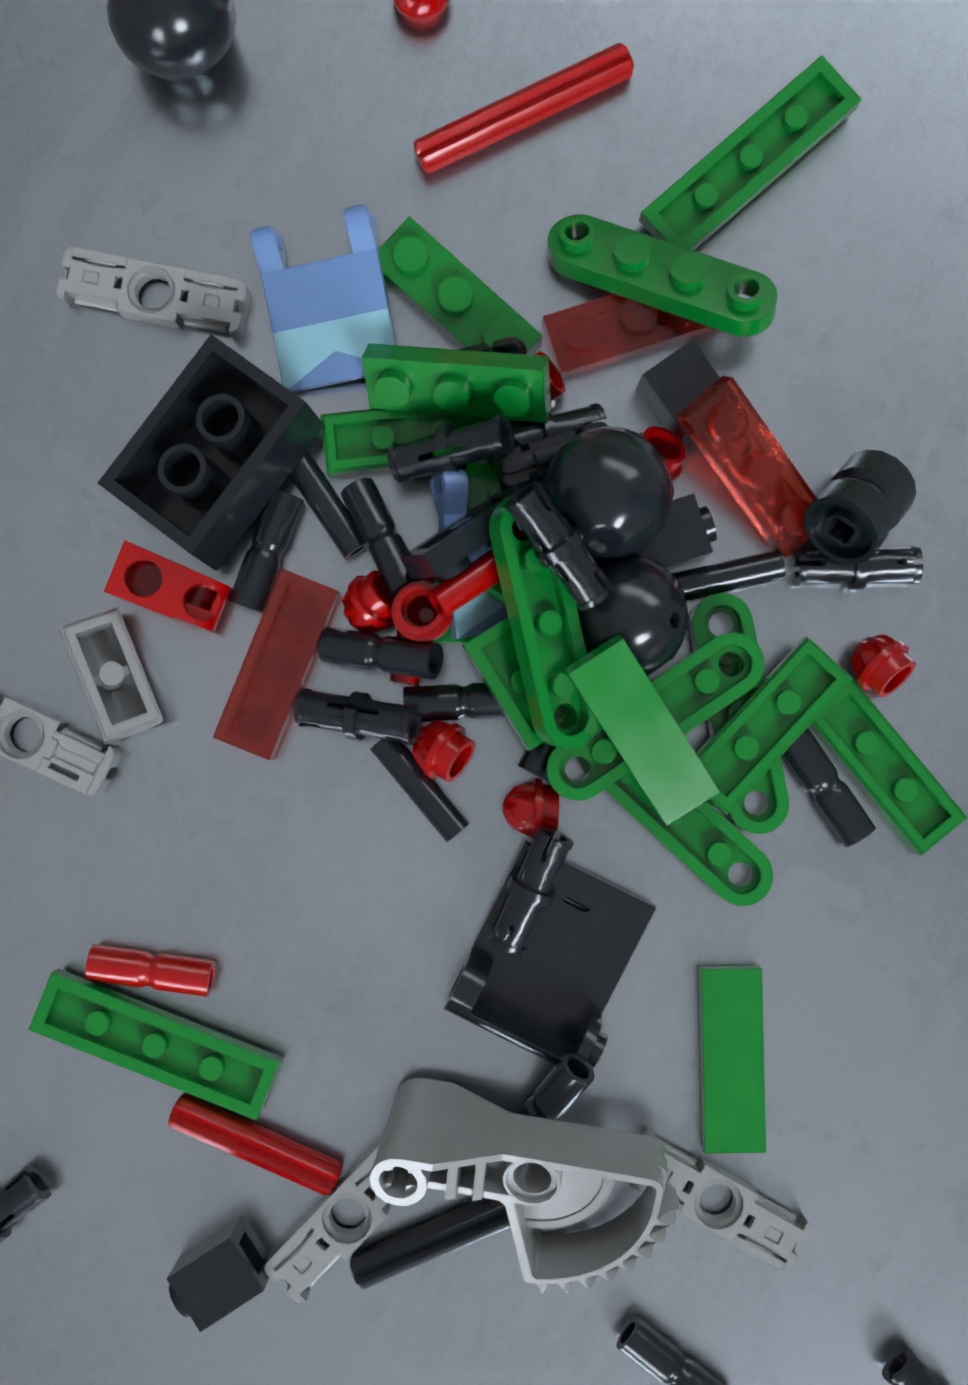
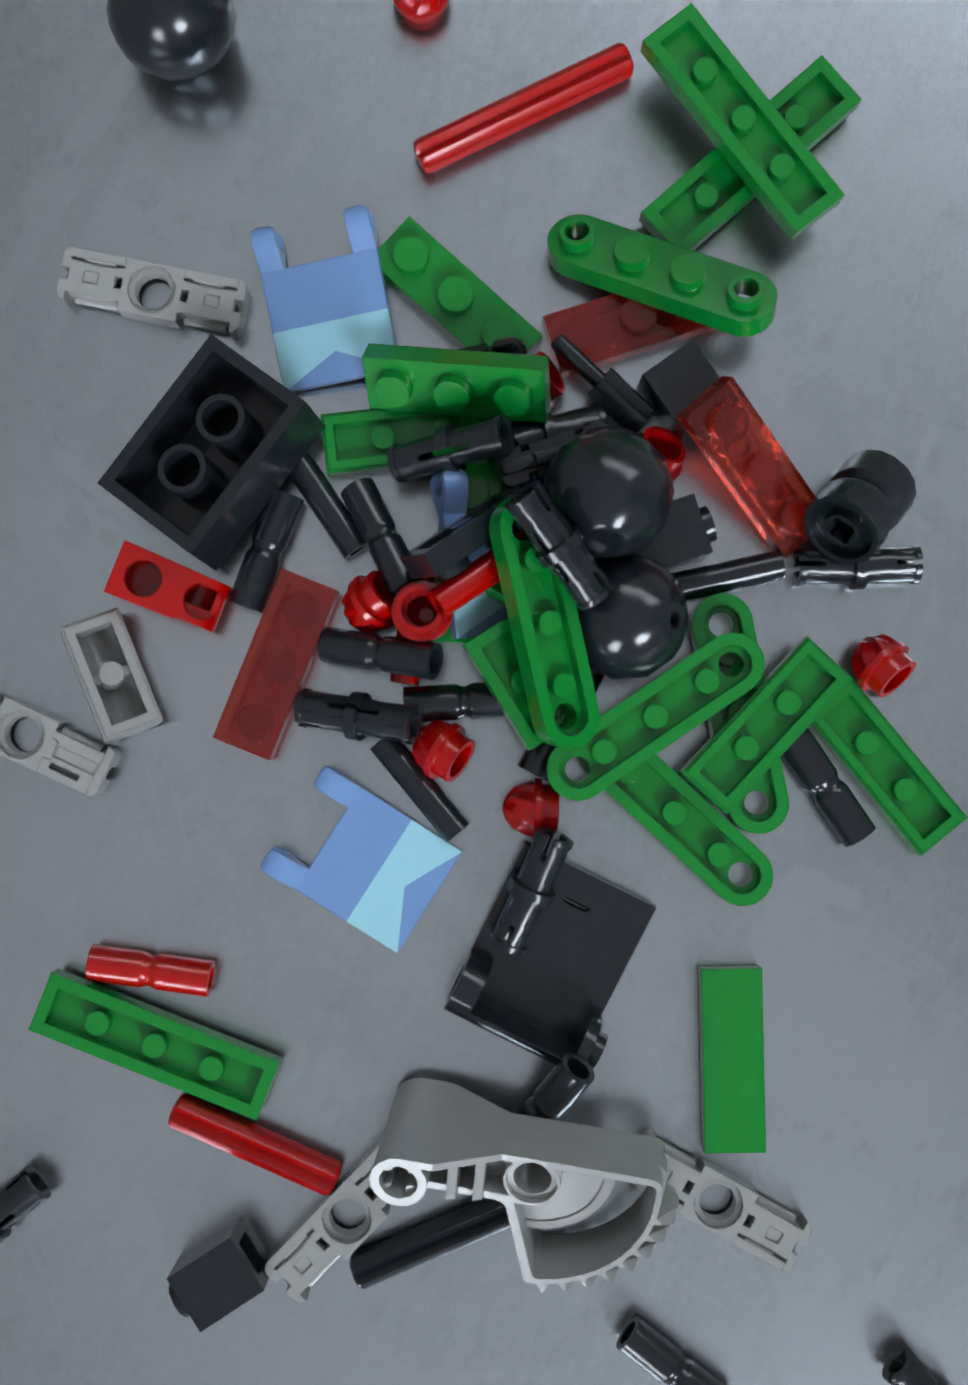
green tile [565,634,720,826] -> none
none -> medium blue flag [261,765,462,953]
none -> black axle [551,334,656,433]
none -> green plate [640,3,845,241]

